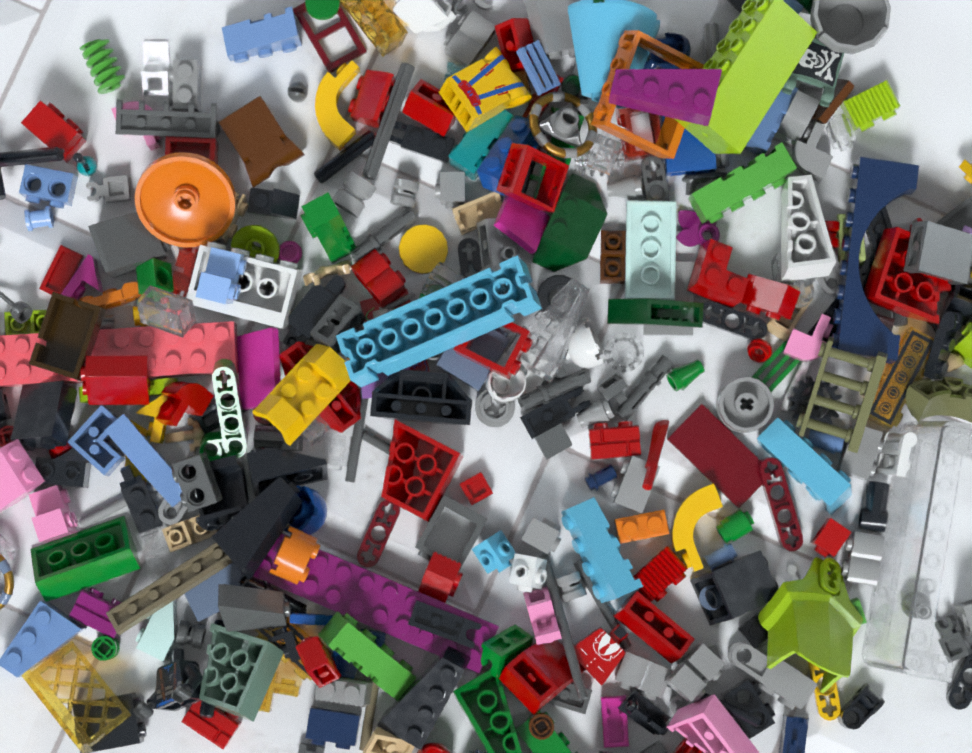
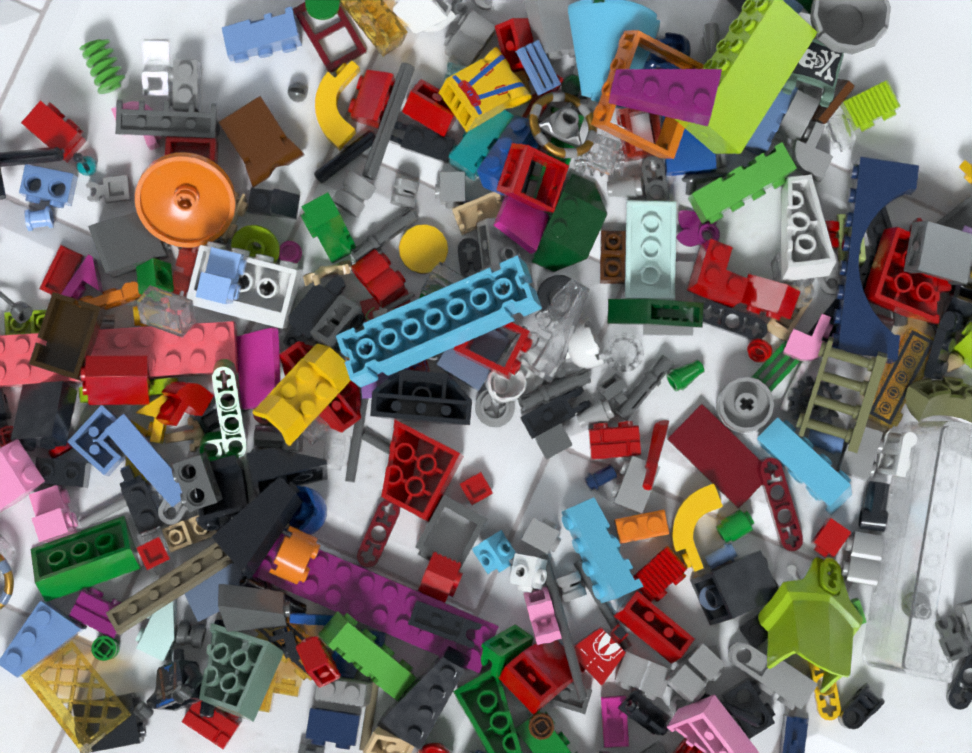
none -> red plate [136,537,170,570]

